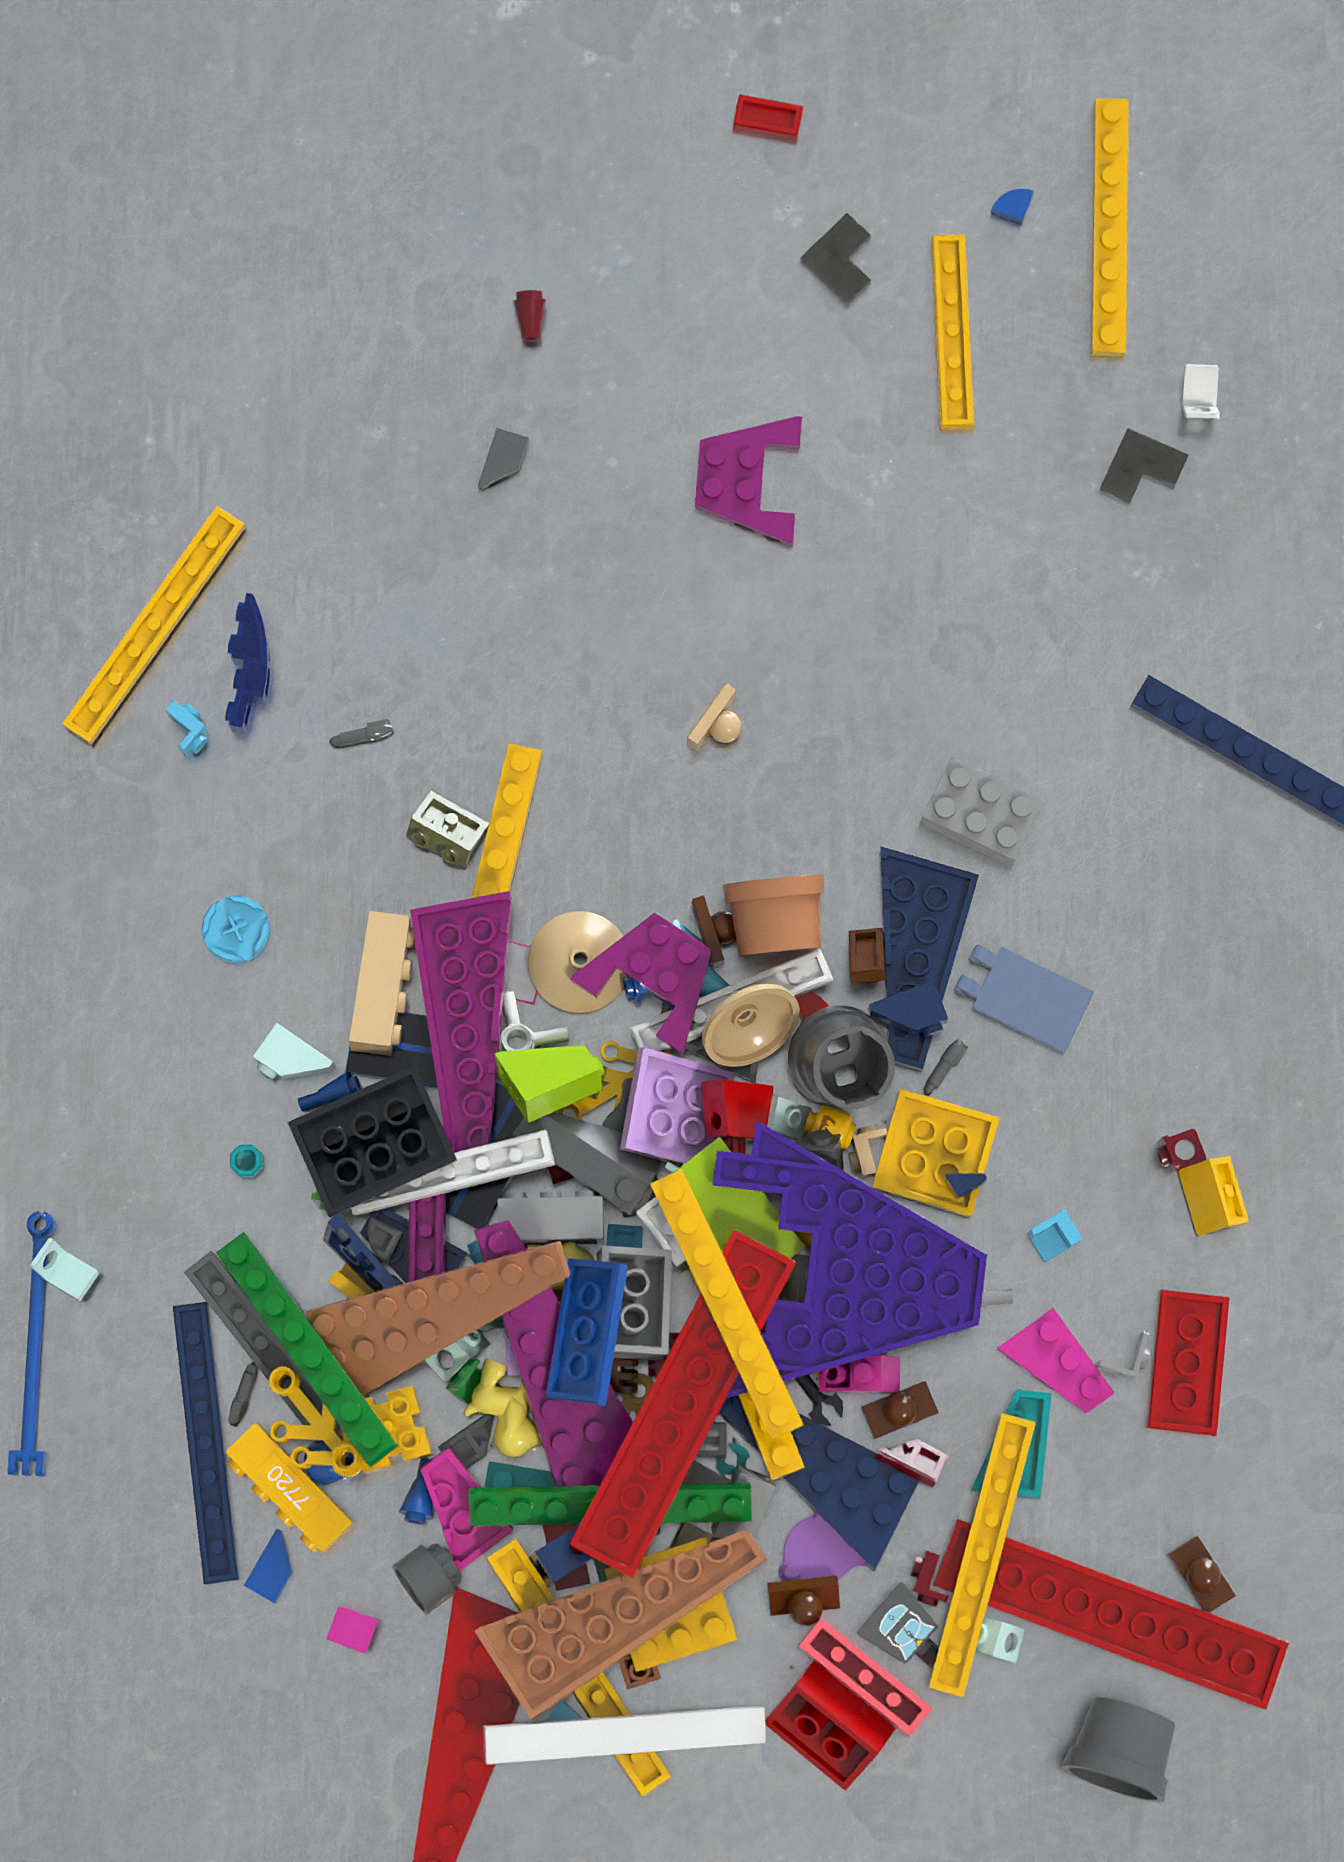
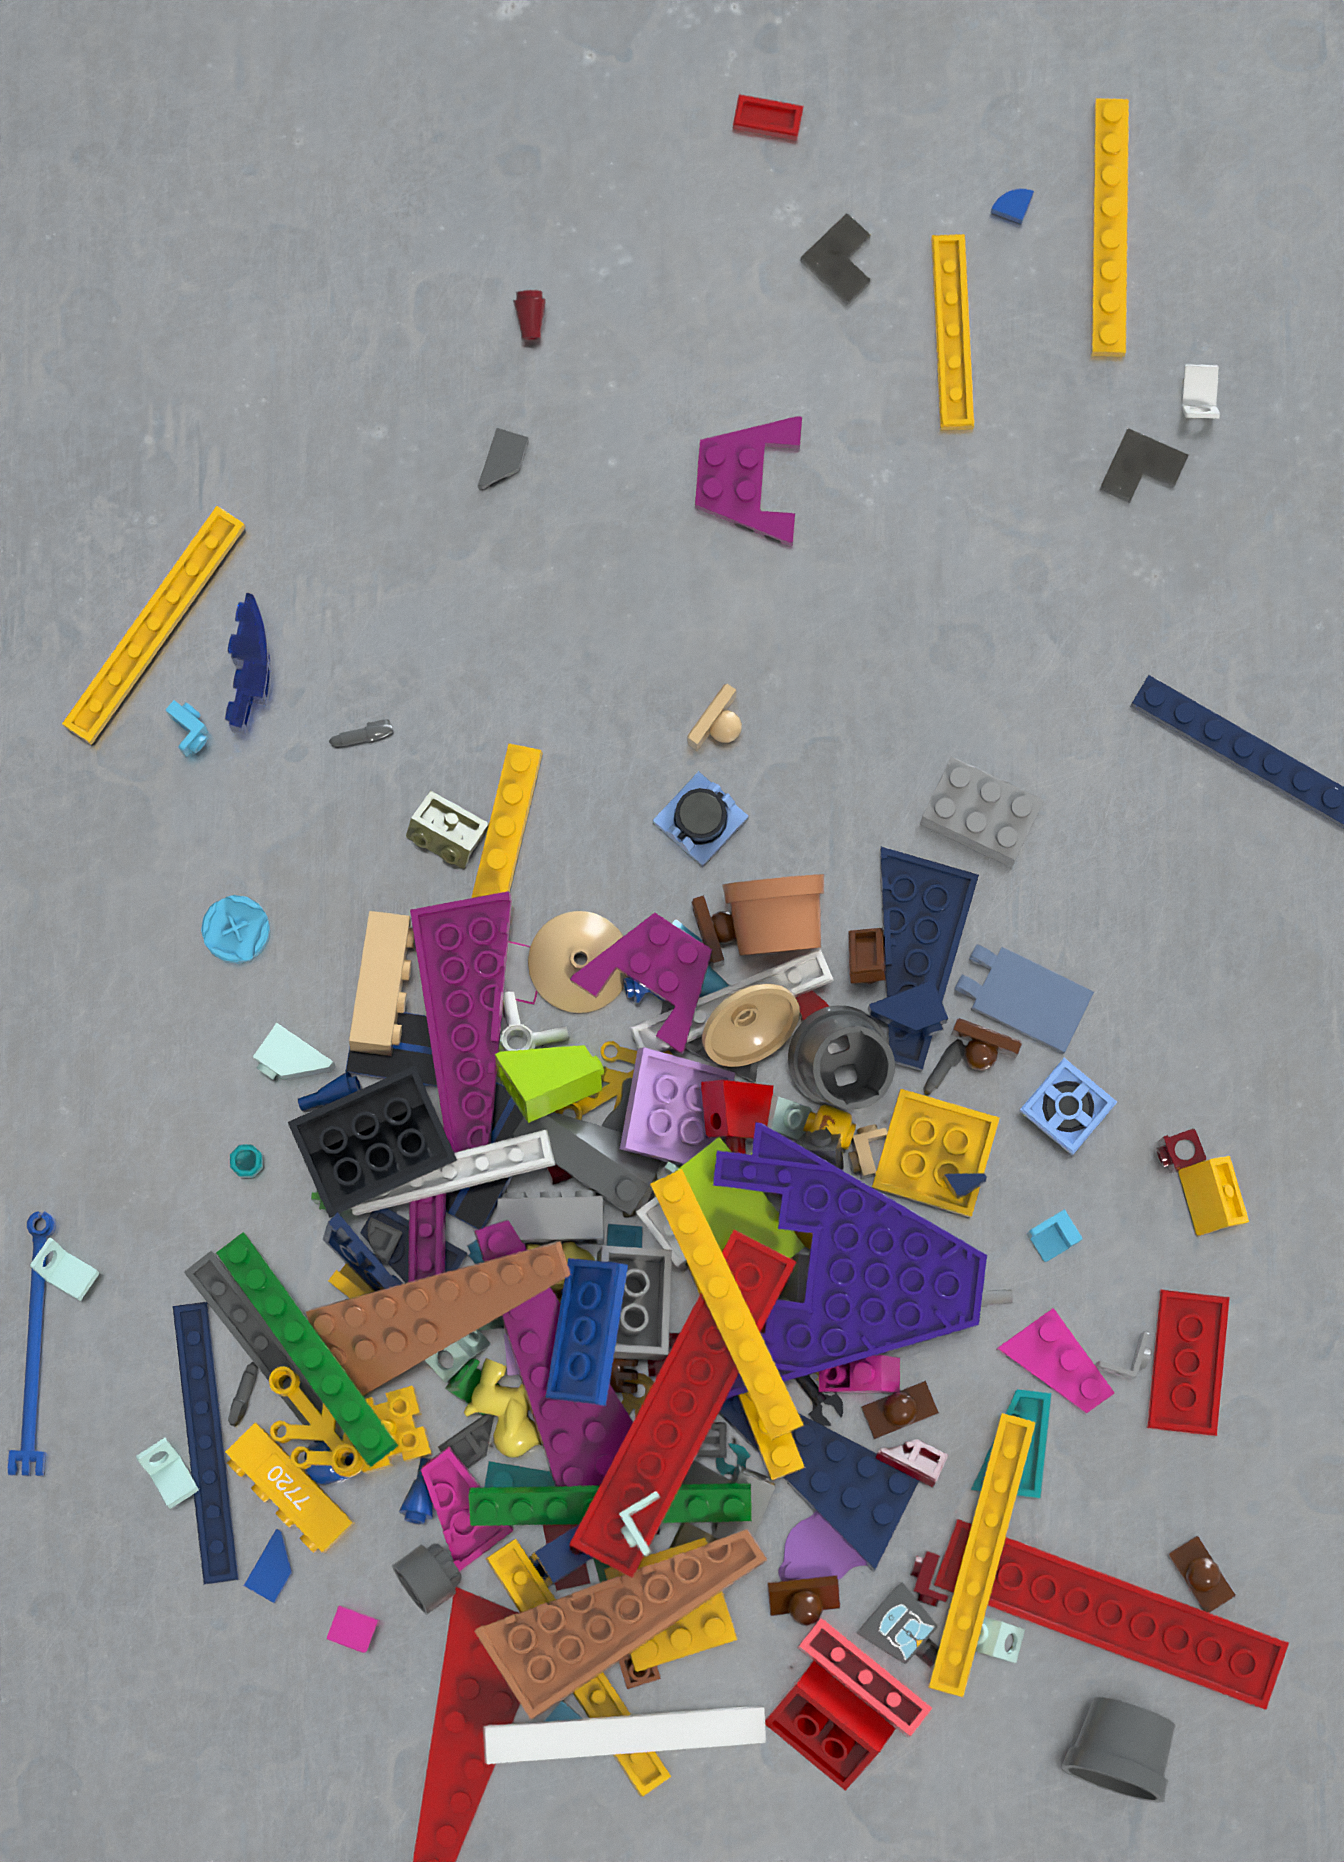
none -> light aqua bracket [136,1438,199,1509]
none -> light aqua bracket [619,1492,661,1556]
none -> piece [653,771,749,867]
none -> reddish brown tile [951,1018,1022,1071]
none -> light blue piece [1019,1058,1117,1155]

